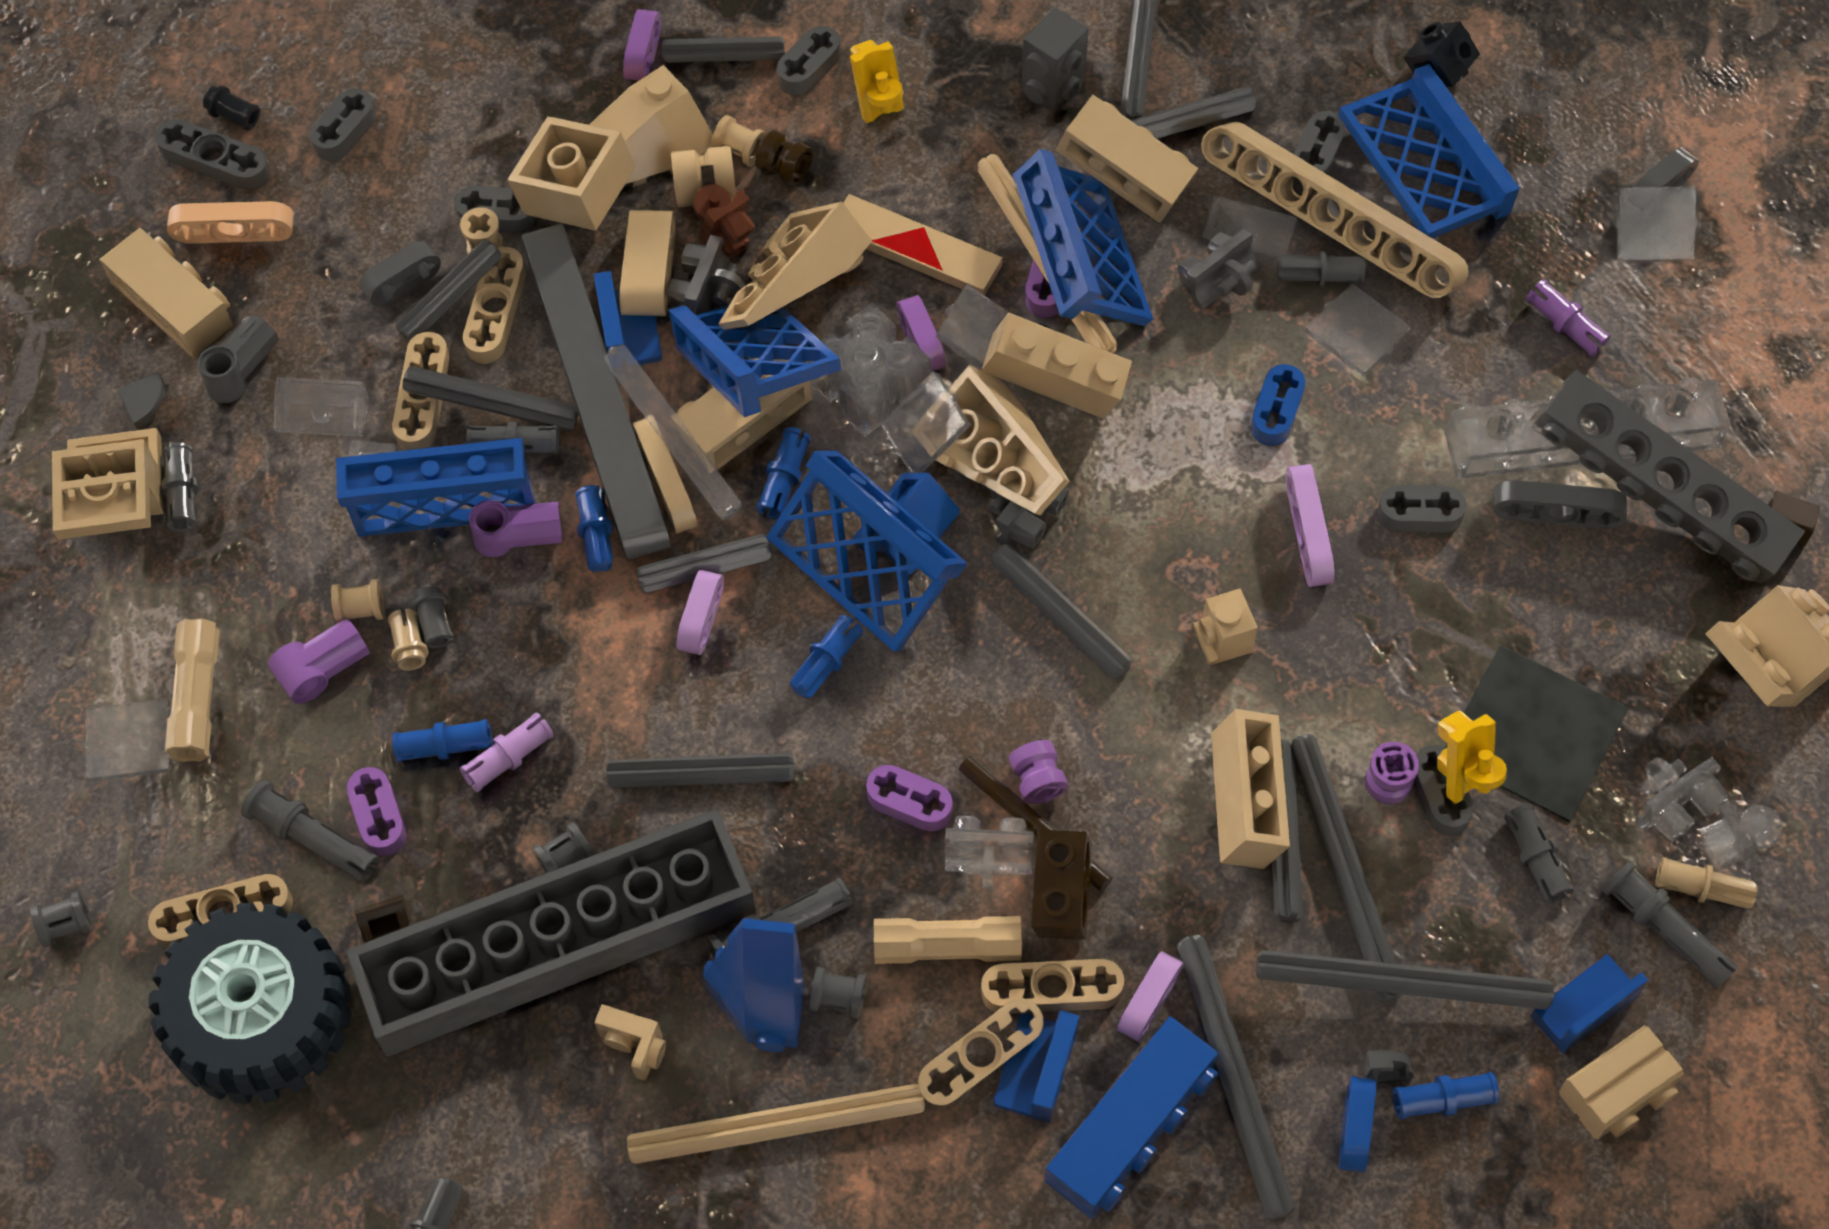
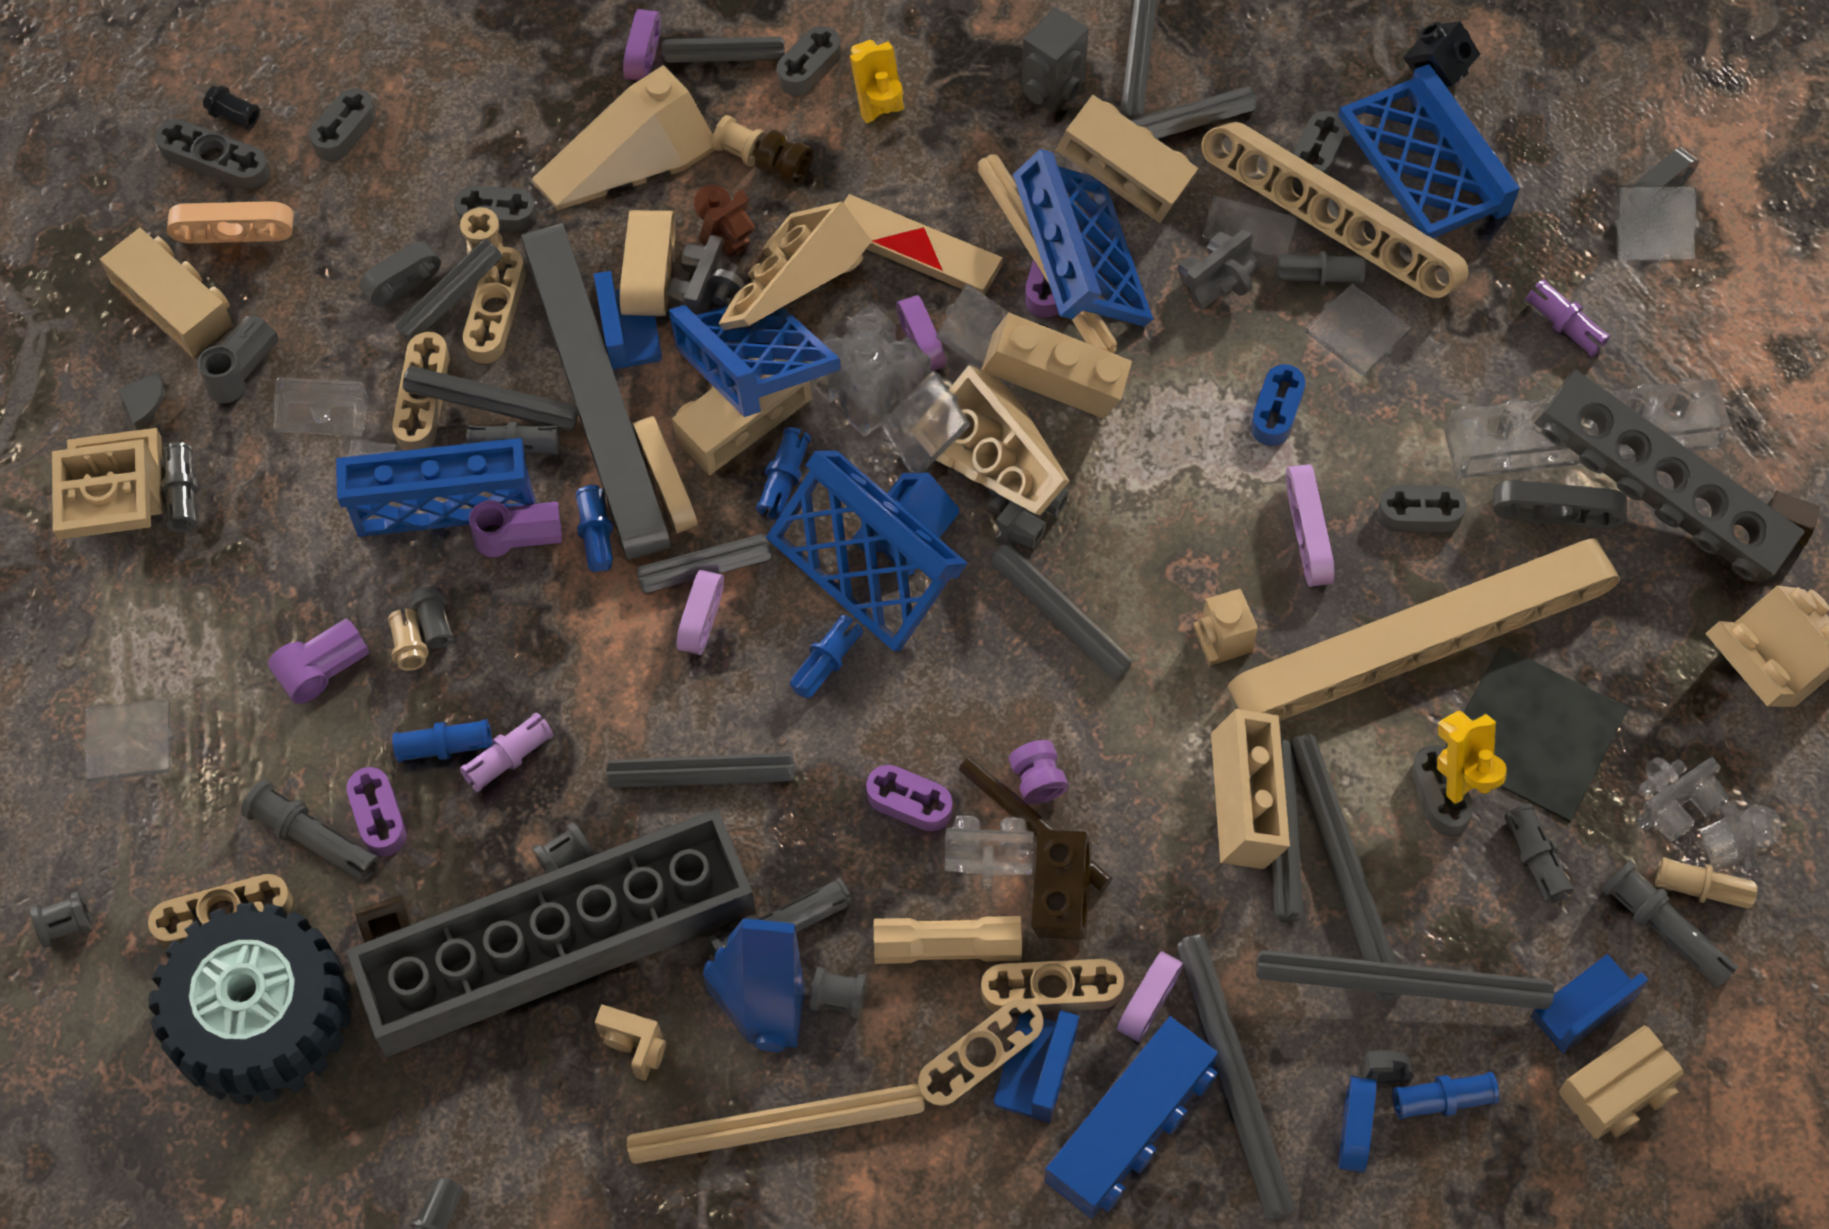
tan axle [165,618,220,762] -> none
tan bush [331,579,386,623] -> none
tan brick [507,116,636,231] -> none
clear axle [604,345,742,520] -> none
tan wheel [671,146,736,208] -> none
medium lavender wheel [1365,742,1419,804] -> none
none -> tan beam [1228,538,1620,722]

